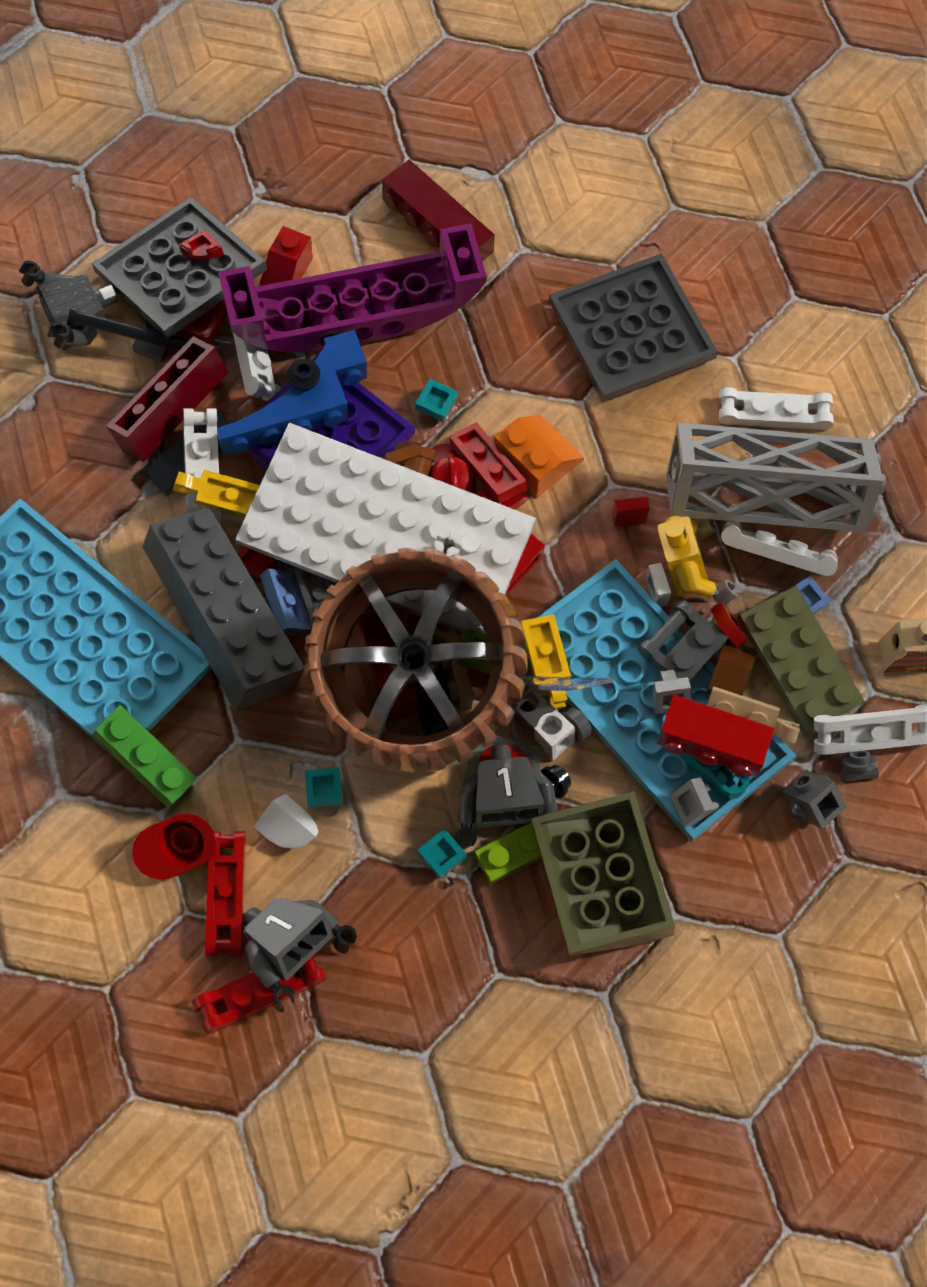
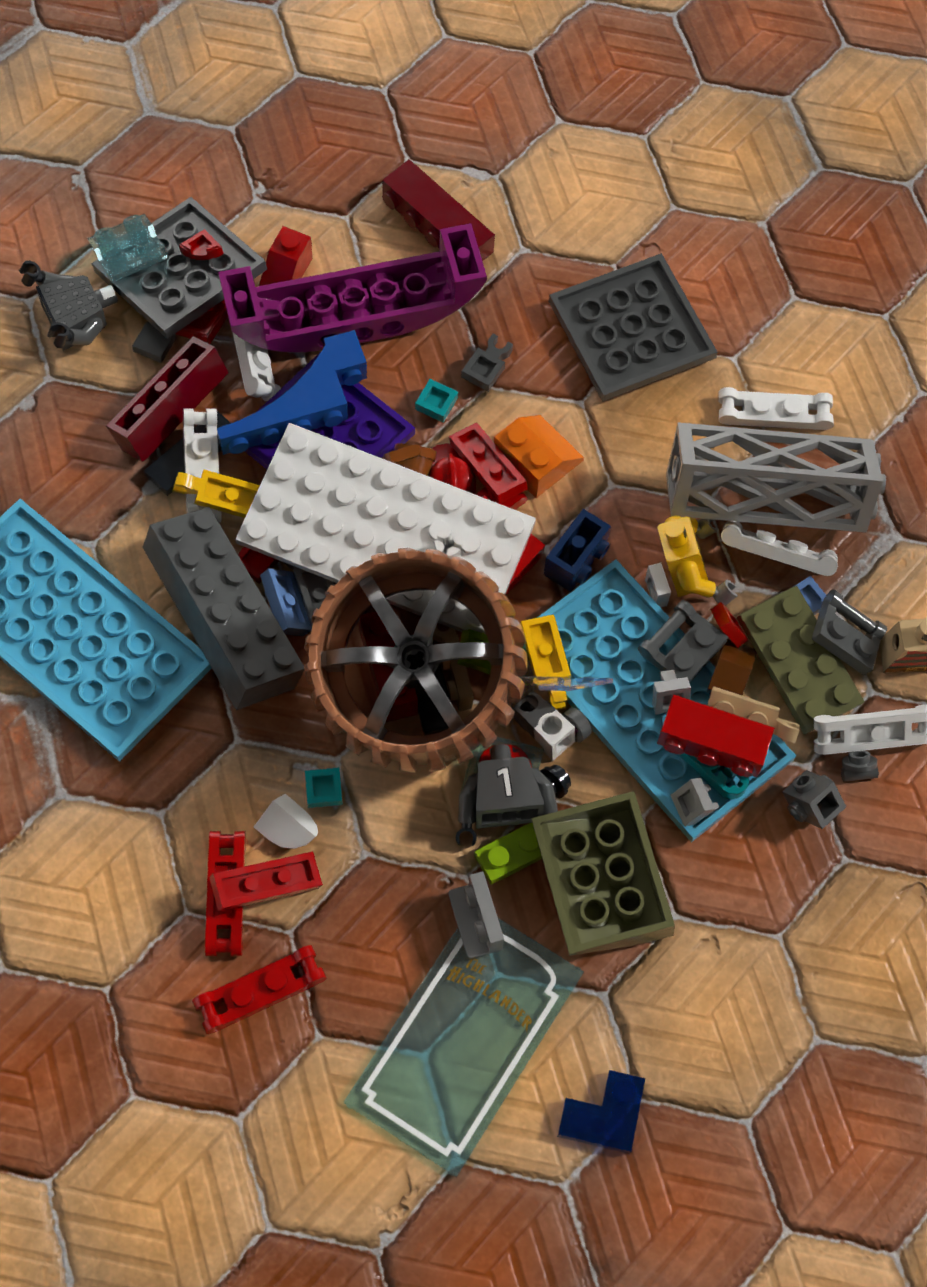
black bar [67,306,223,356] -> none
bright green brick [92,705,197,808] -> none
red piece [132,813,216,880] -> none
dark grey torso [243,897,357,1012] -> none
black plate [287,359,320,391] -> none
teal plate [417,828,467,880] -> none
red tile [612,496,650,526] -> none
none -> clear light blue slope [87,214,169,283]
none -> red plate [209,851,323,912]
none -> clear light blue piece [344,918,584,1177]
none -> light grey bracket [448,871,504,959]
none -> dark grey plate [461,333,513,392]
none -> dark blue brick [543,509,611,592]
none -> clear blue plate [557,1070,645,1154]
none -> dark grey plate [812,590,887,675]

